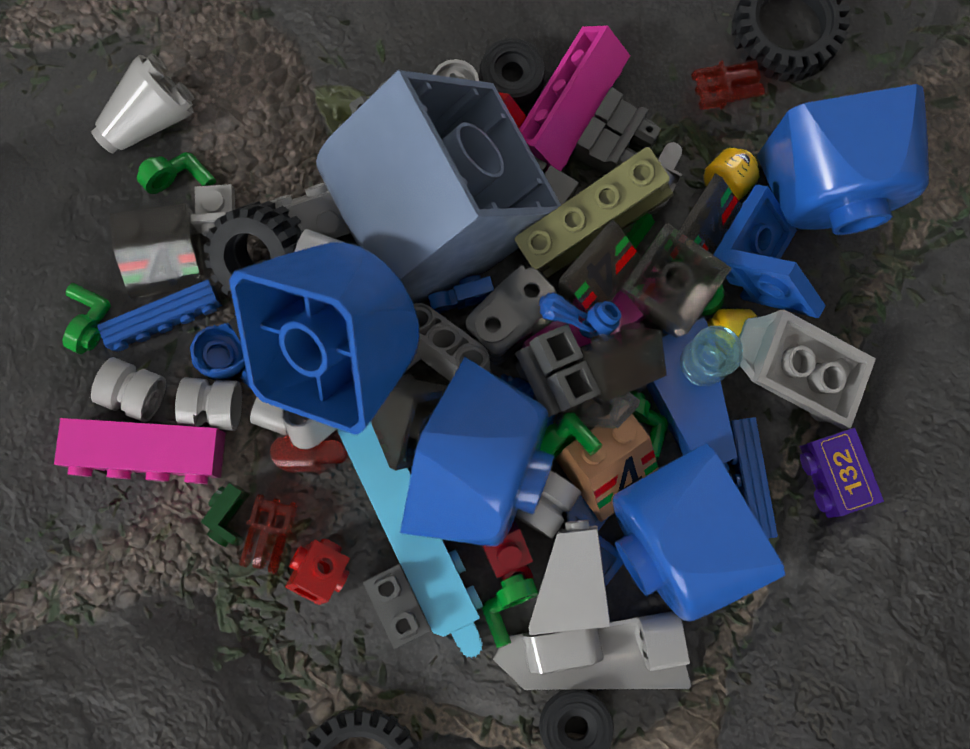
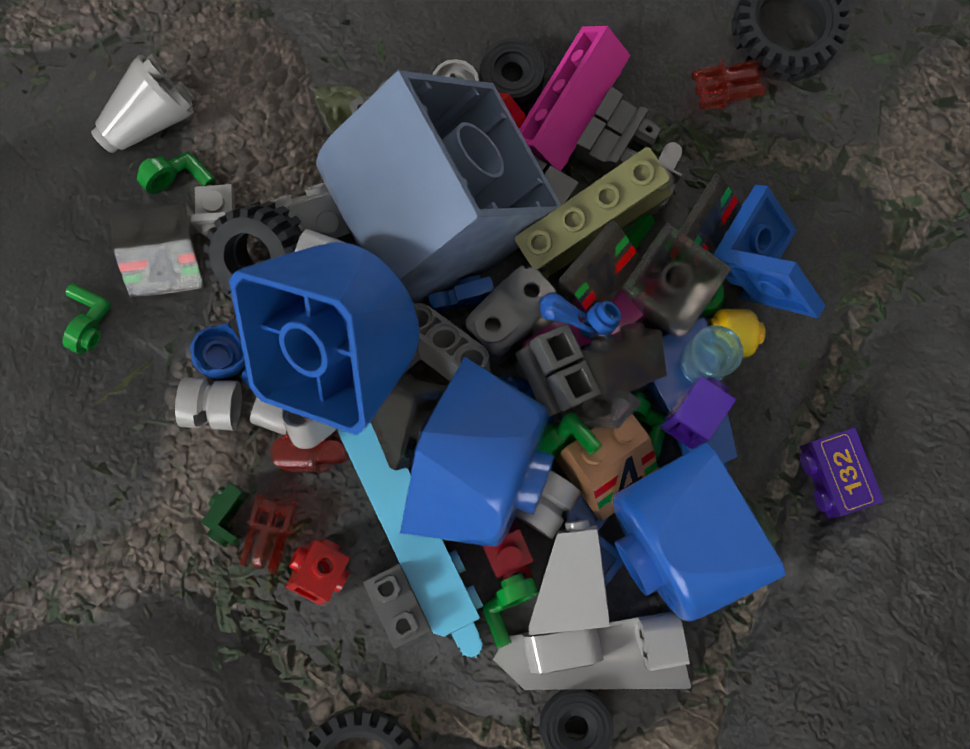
dark pink brick [54,418,226,484] -> none
light grey wheel [91,357,166,423] -> none
blue piece [97,280,222,352] -> none
yellow head [703,148,760,203] -> none
blue piece [730,417,778,538] -> none
light grey slope [731,309,876,429] -> none
blue piece [757,84,929,235] -> none
none -> dark purple brick [659,376,736,449]

